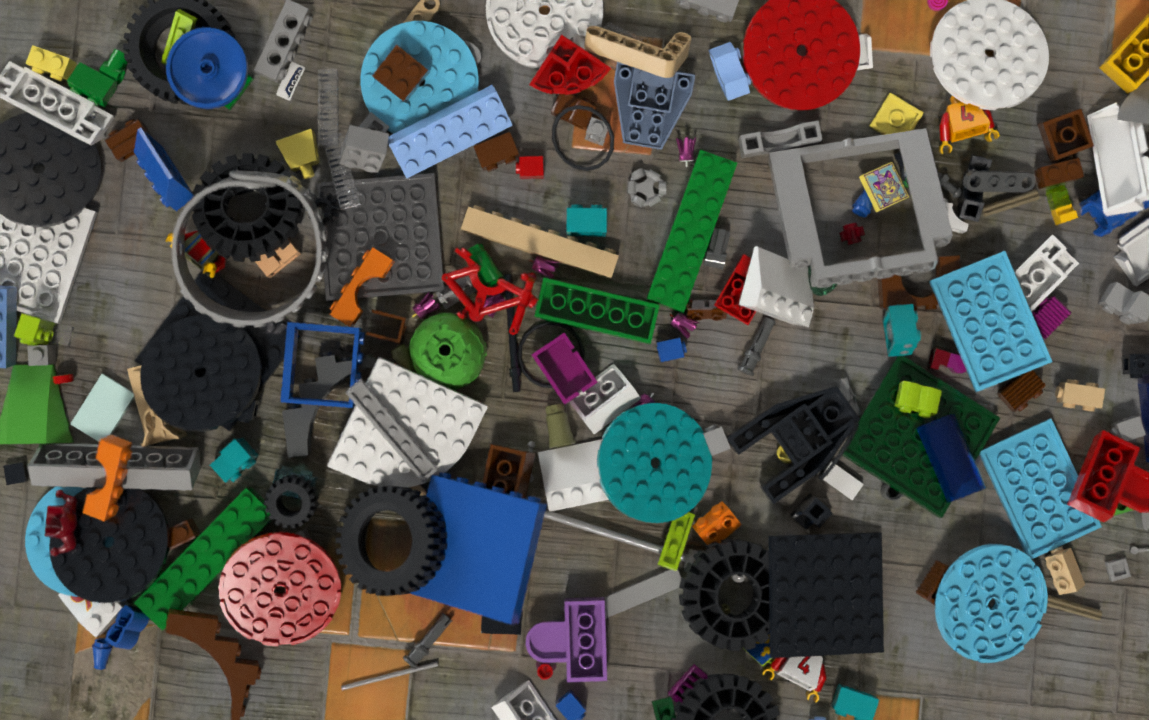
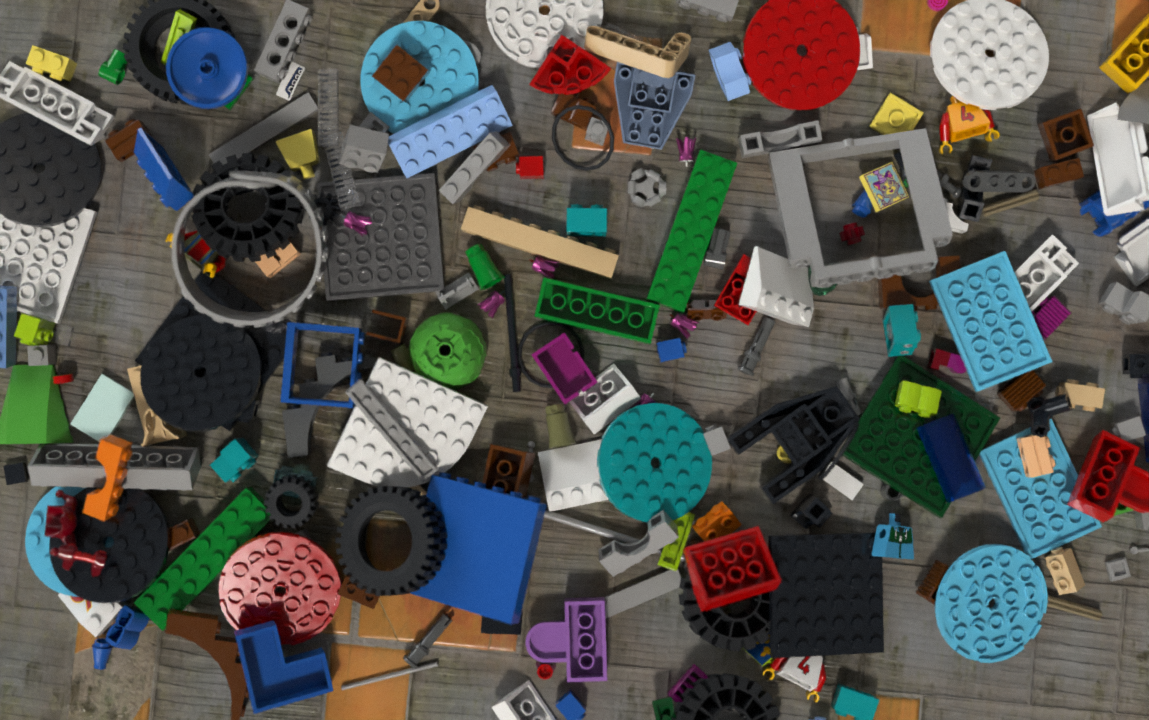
green brick [67,62,117,108] -> none
orange arch [330,247,395,327] -> none
flat silver piece [412,292,441,319] -> none
red piece [442,247,539,335] -> none
leg [1046,185,1078,226] -> none
none -> dark red piece [58,543,107,576]
none -> light grey tile [209,92,320,165]
none -> blue piece [234,620,333,714]
none -> reddish brown hinge [338,576,380,609]
none -> flat silver piece [342,211,372,236]
none -> light grey arch [439,131,510,204]
none -> light grey arch [598,510,679,577]
none -> red slope [683,526,781,612]
none -> dark azure torso [872,513,914,560]
none -> light nougat brick [1016,434,1055,478]
none -> black piece [1027,394,1072,438]

